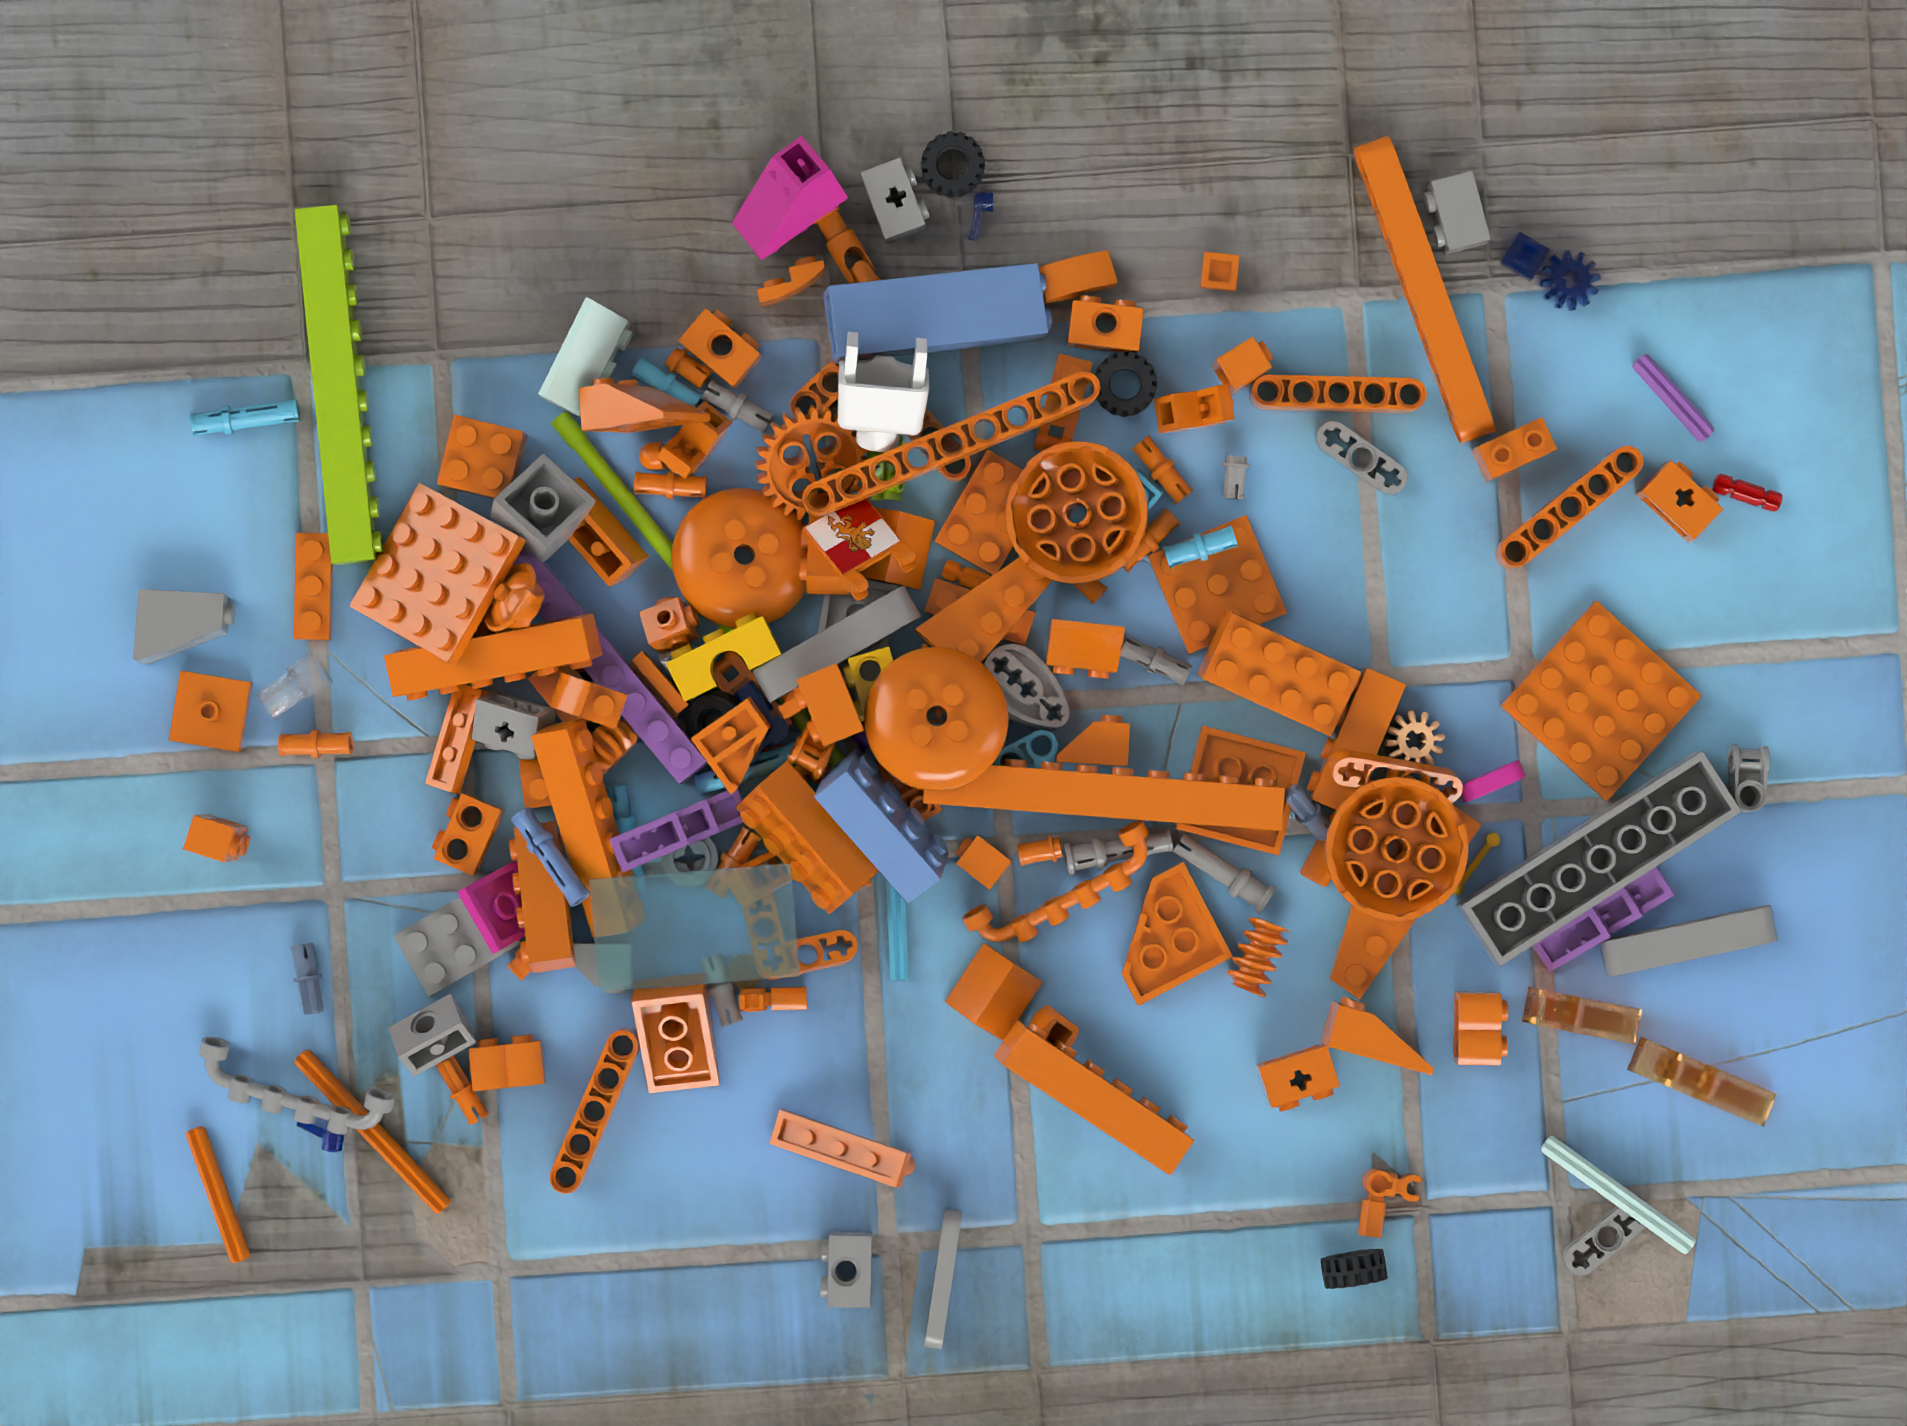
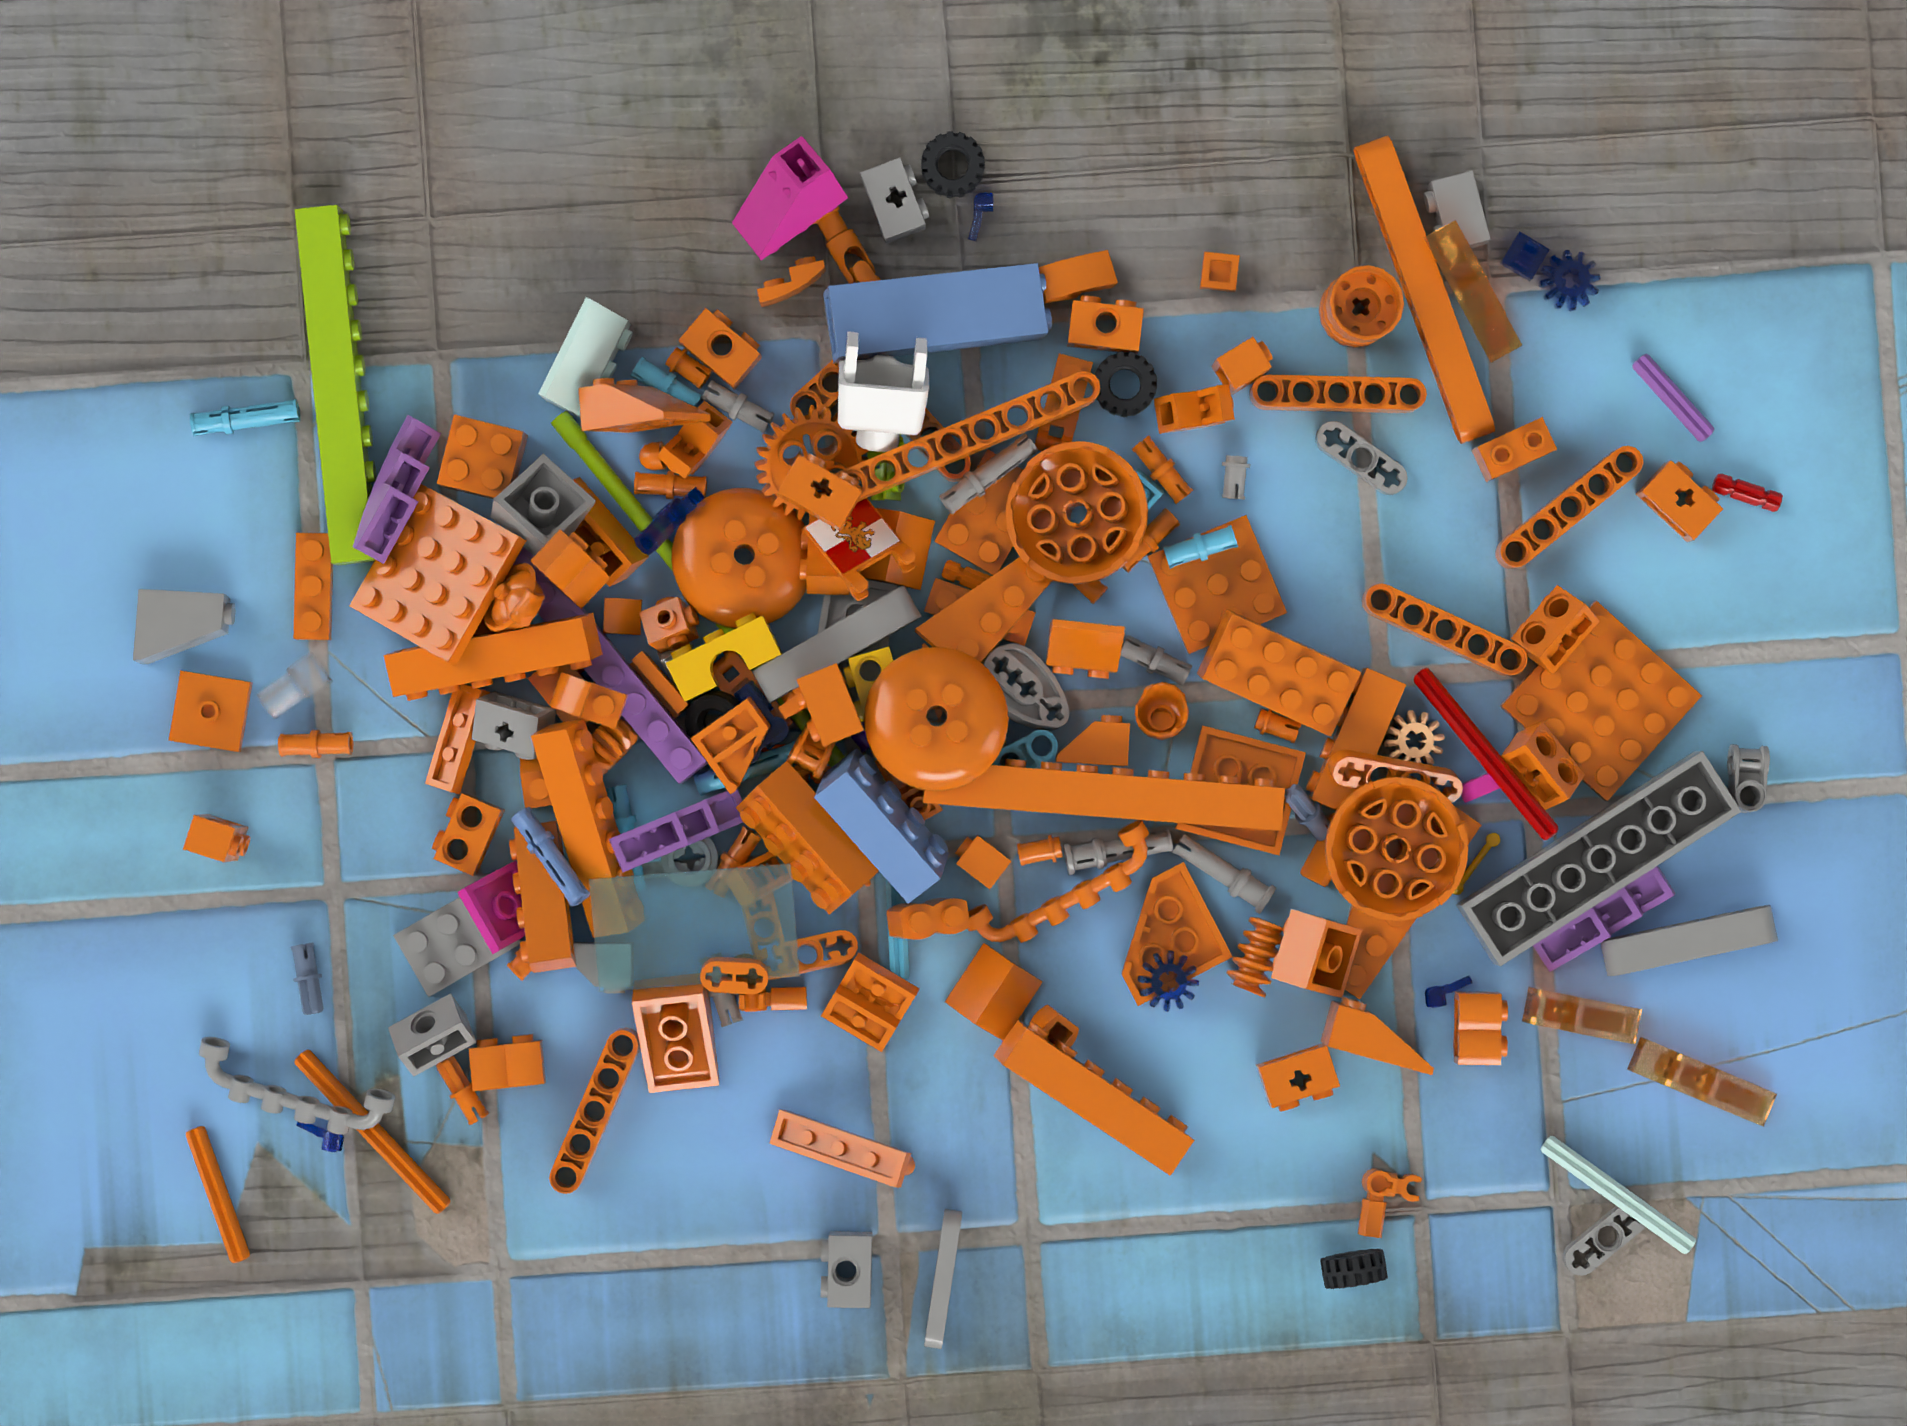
none -> medium lavender slope [353,415,441,564]
none -> orange brick [530,529,610,609]
none -> orange slope [603,597,642,635]
none -> clear blue bar [634,487,705,555]
none -> orange beam [700,957,769,994]
none -> orange brick [777,454,862,531]
none -> orange slope [821,952,920,1052]
none -> orange brick [886,898,970,940]
none -> light grey pin [939,433,1038,514]
none -> orange hair [1135,682,1189,740]
none -> clear blue gear [1138,950,1199,1012]
none -> orange pin [1254,708,1301,744]
none -> orange brick [1271,909,1362,998]
none -> orange wheel [1319,265,1404,348]
none -> orange beam [1362,583,1527,676]
none -> red axle [1413,668,1559,840]
none -> clear orange slope [1424,220,1522,363]
none -> clear blue hand [1425,975,1473,1008]
none -> orange brick [1501,721,1585,810]
none -> orange brick [1511,585,1599,674]

